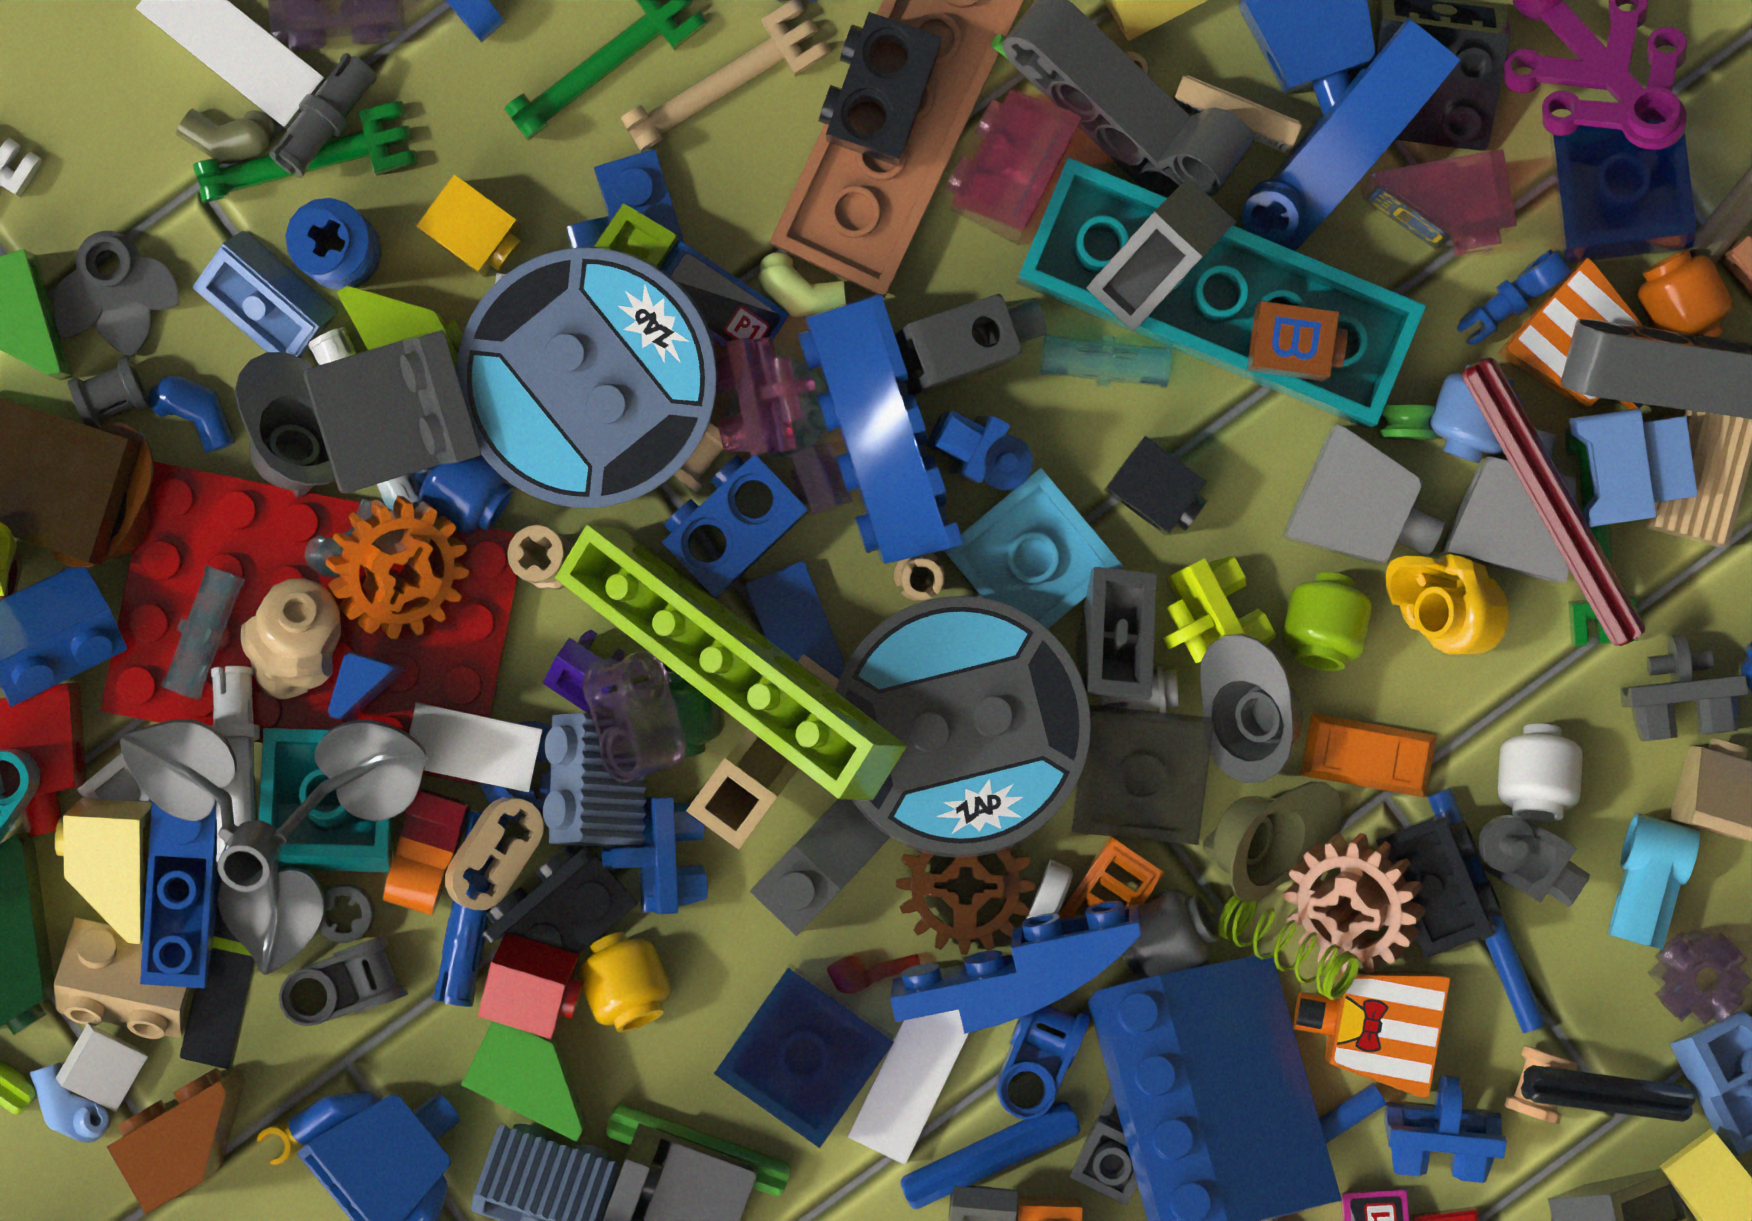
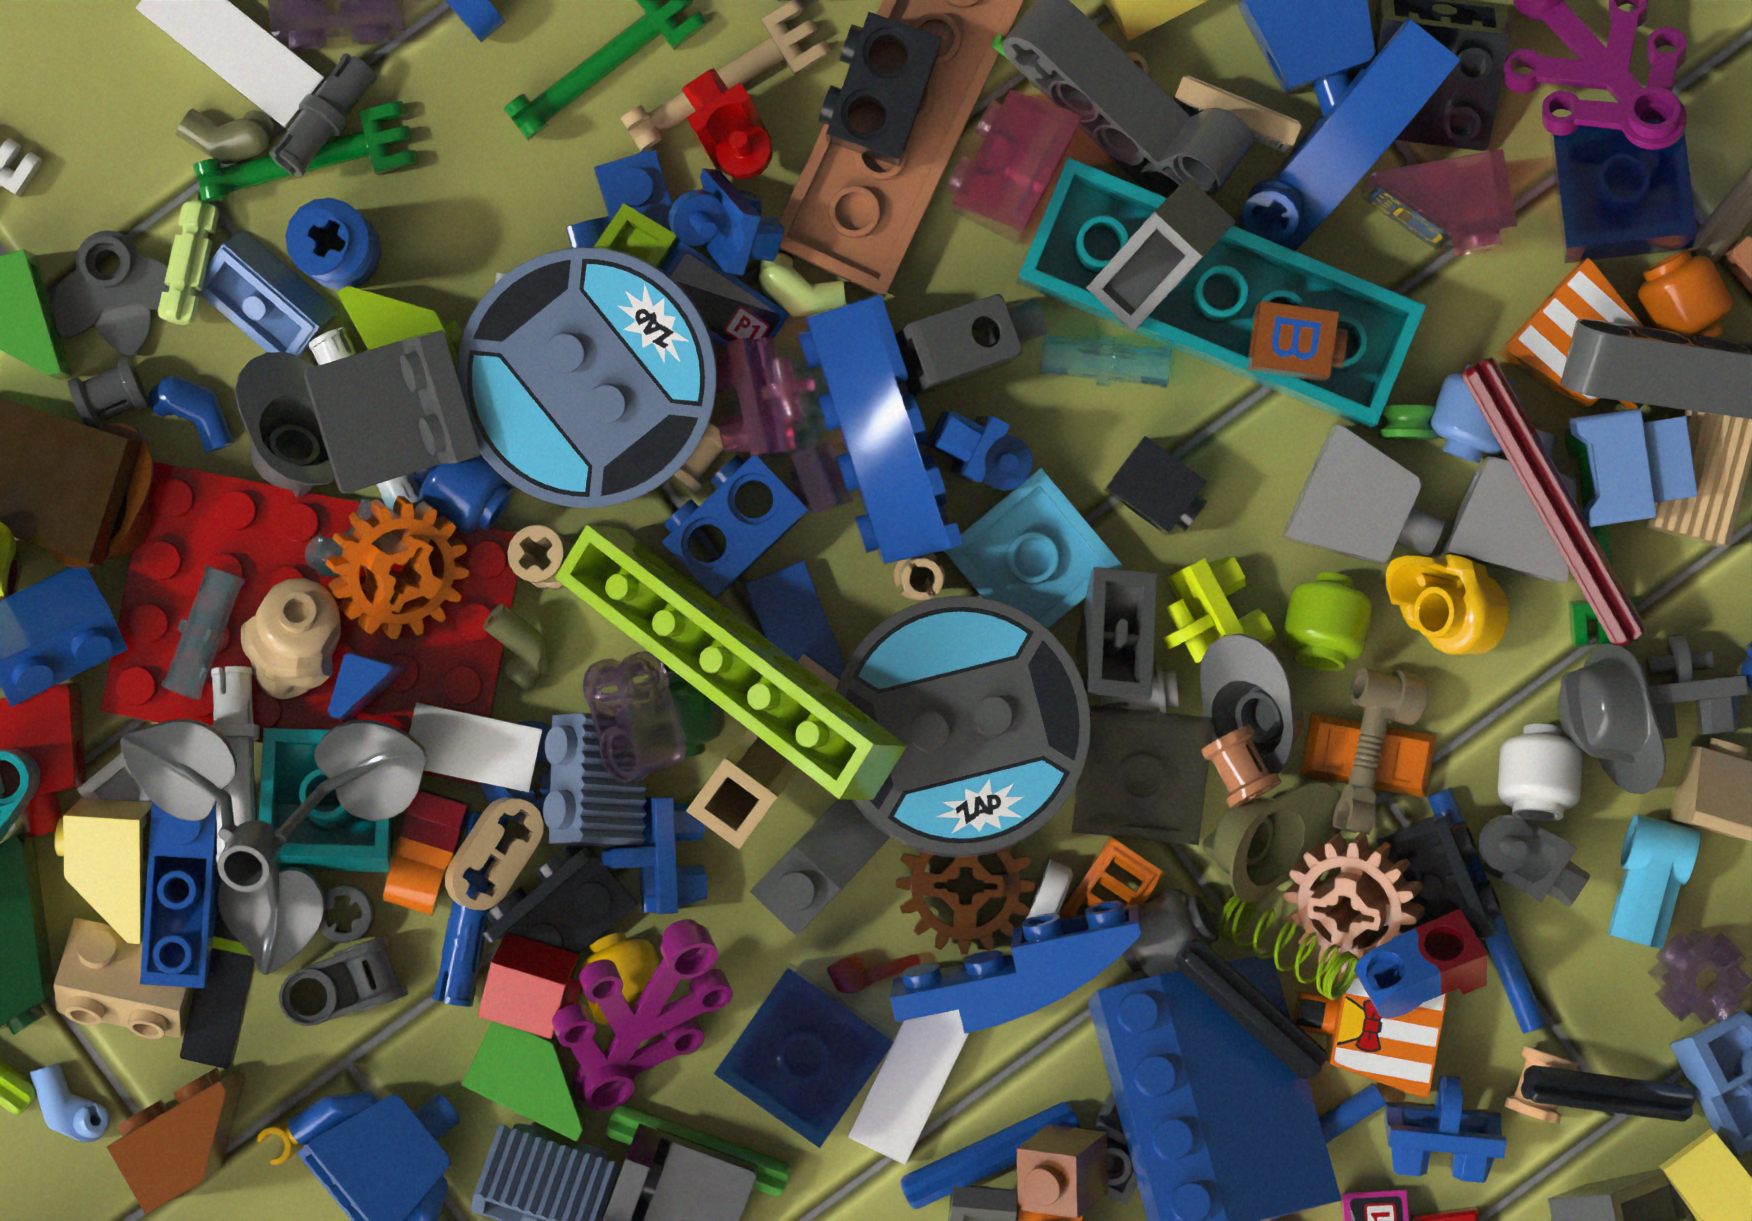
white tile [55,1023,148,1112] -> none
yellow brick [416,174,522,277] -> none
dark purple tile [543,630,625,714] -> none
blue piece [995,1005,1090,1120] -> none
blue piece [1457,249,1571,345] -> none
none -> yellowish green axle [158,200,219,325]
none -> olive arm [483,603,550,690]
none -> magenta plant [552,919,733,1111]
none -> blue hips [668,168,784,275]
none -> red hips [682,68,773,179]
none -> dark orange brick [1017,1124,1108,1218]
none -> black axle [1173,937,1328,1079]
none -> nougat bush [1201,725,1281,809]
none -> dark tan brick [1333,668,1428,835]
none -> leg [1354,909,1487,1018]
none -> dark grey piece [1558,643,1666,794]

